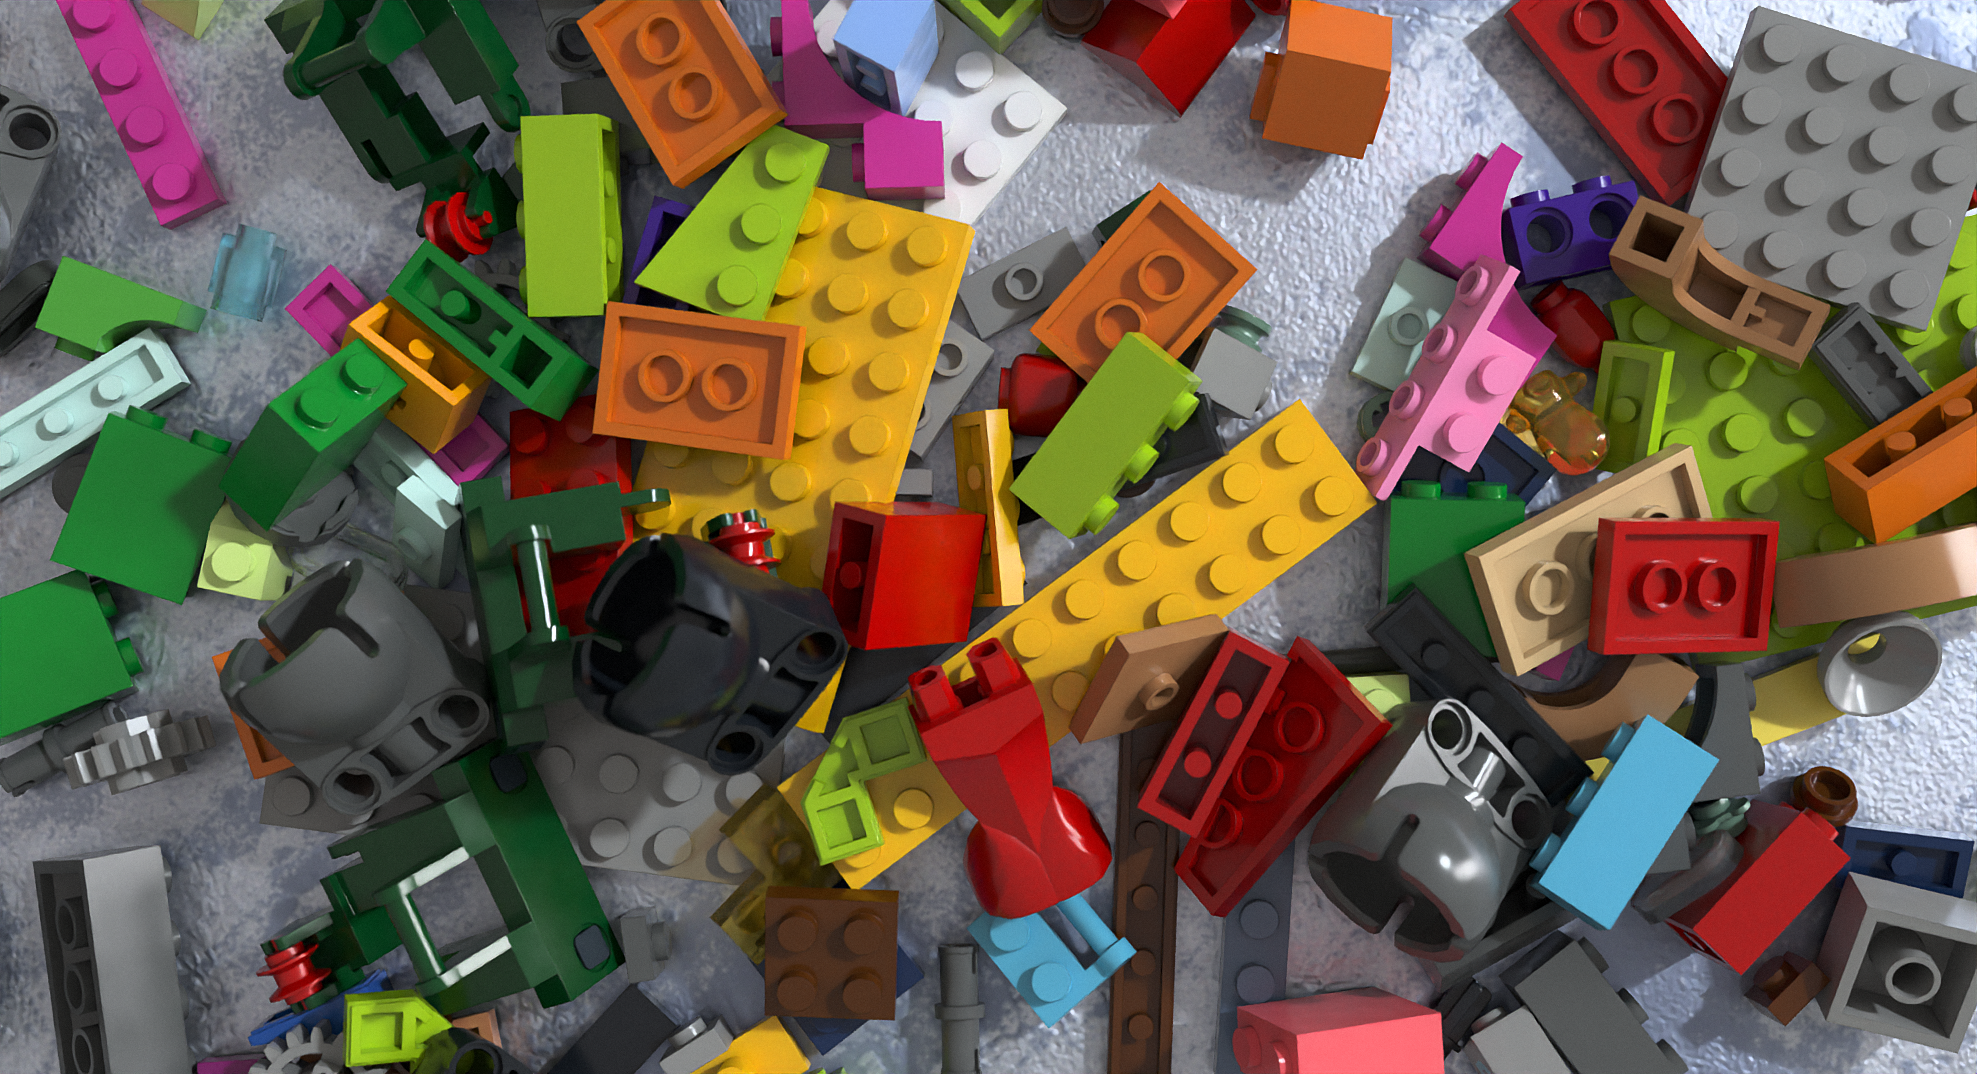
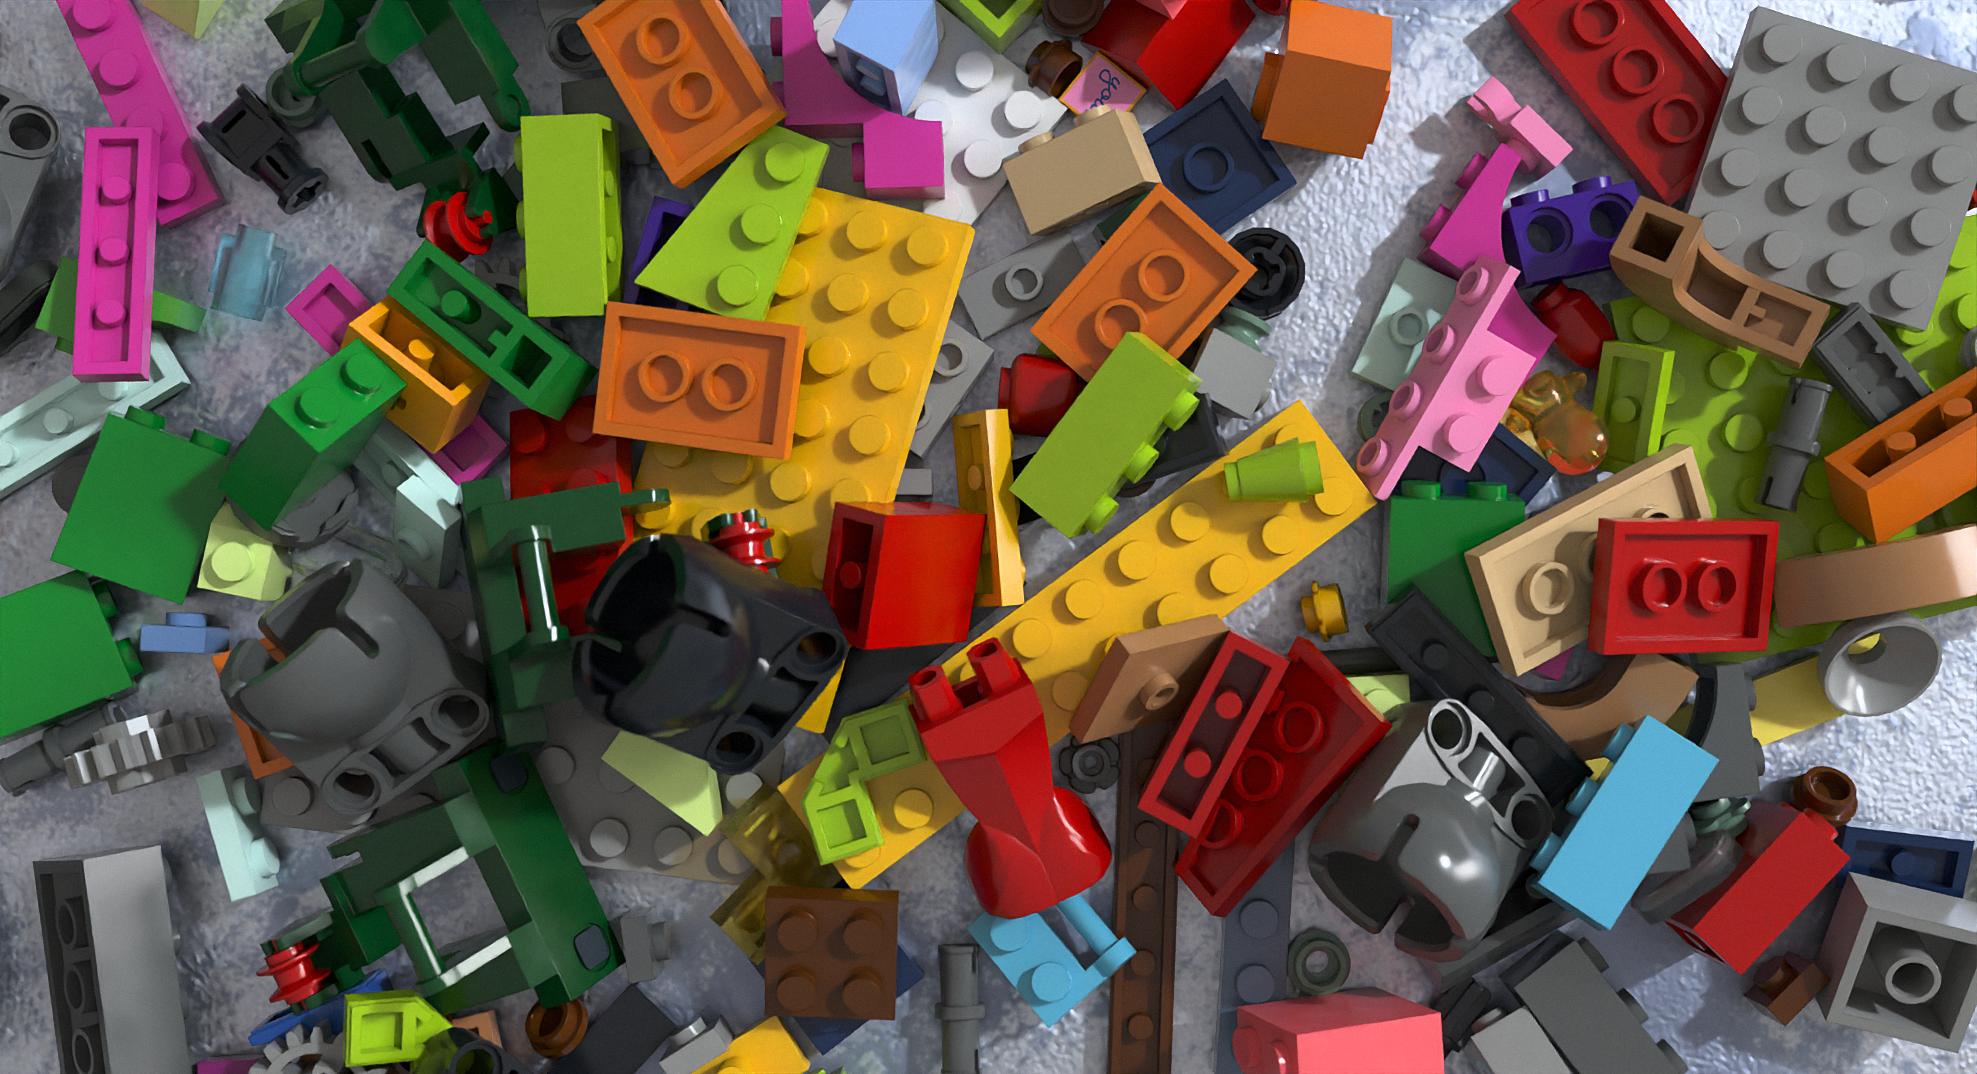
none -> dark pink plate [72,126,160,383]
none -> medium blue plate [140,612,230,654]
none -> light aqua plate [195,765,280,902]
none -> black connector [196,83,329,215]
none -> sand green plate [266,67,327,127]
none -> reddish brown plate [525,998,588,1059]
none -> yellowish green slope [601,731,723,837]
none -> tan brick [1002,104,1163,236]
none -> reddish brown plate [1025,38,1083,99]
none -> bright pink tile [1058,51,1147,118]
none -> dark grey plate [1058,736,1121,794]
none -> dark blue plate [1143,78,1297,236]
none -> lime cone [1224,437,1325,502]
none -> black wheel [1226,227,1305,321]
none -> sand green plate [1287,930,1351,995]
none -> yellow plate [1301,581,1349,643]
none -> bright pink plate [1465,76,1573,180]
none -> dark grey pin [1753,377,1833,513]

